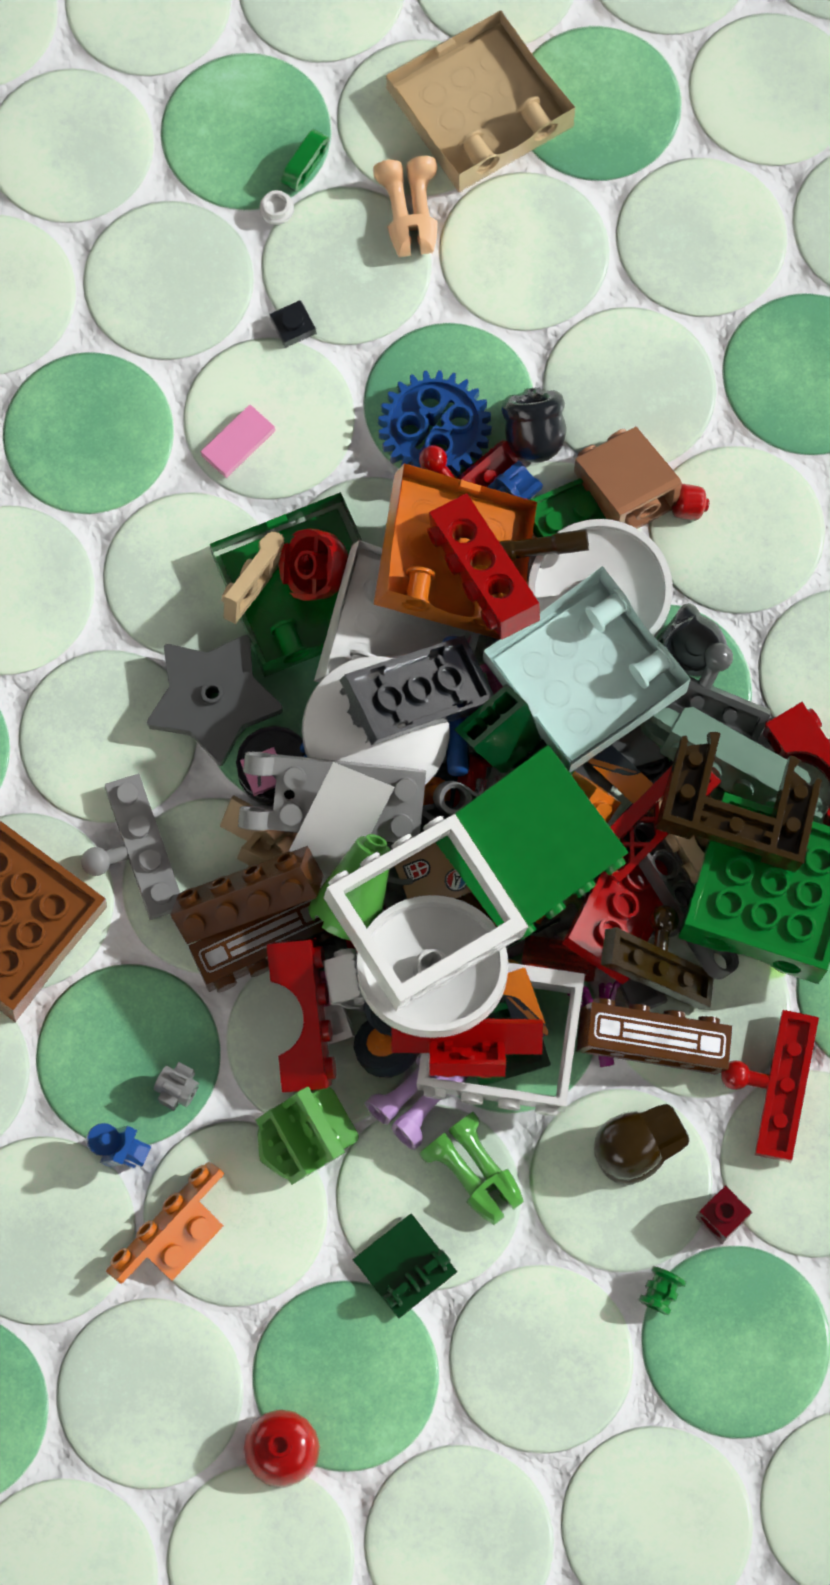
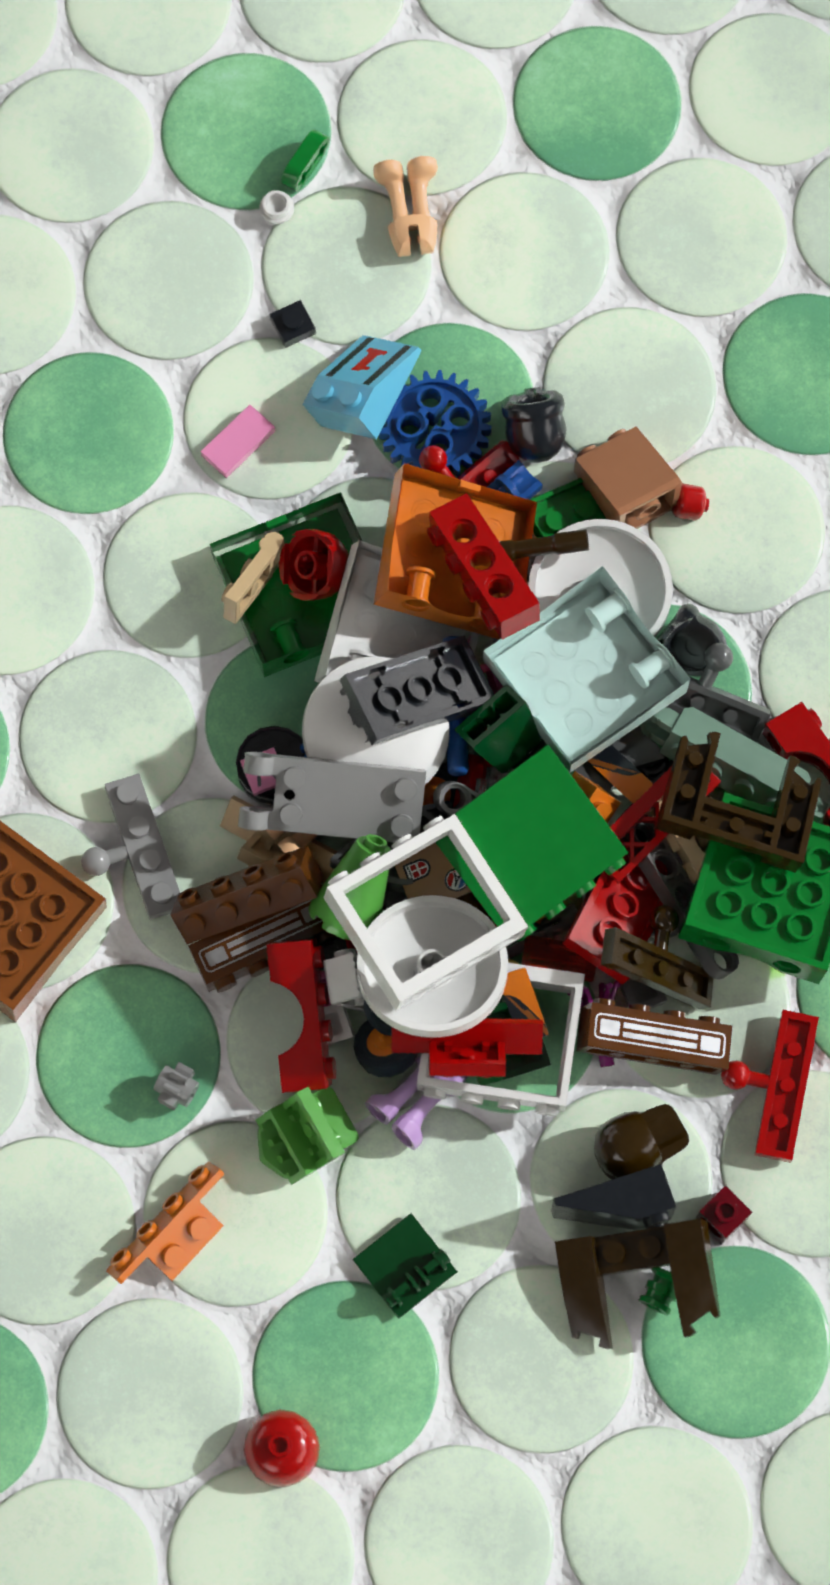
blue hips [86,1123,151,1168] -> none
dark grey plate [147,634,283,766] -> none
white sticker [289,762,395,888] -> none
tan piece [386,10,575,193] -> none
bright green piece [419,1112,524,1225] -> none
none -> medium azure slope [303,335,421,440]
none -> black slope [551,1164,676,1230]
none -> dark brown wedge [555,1218,721,1349]

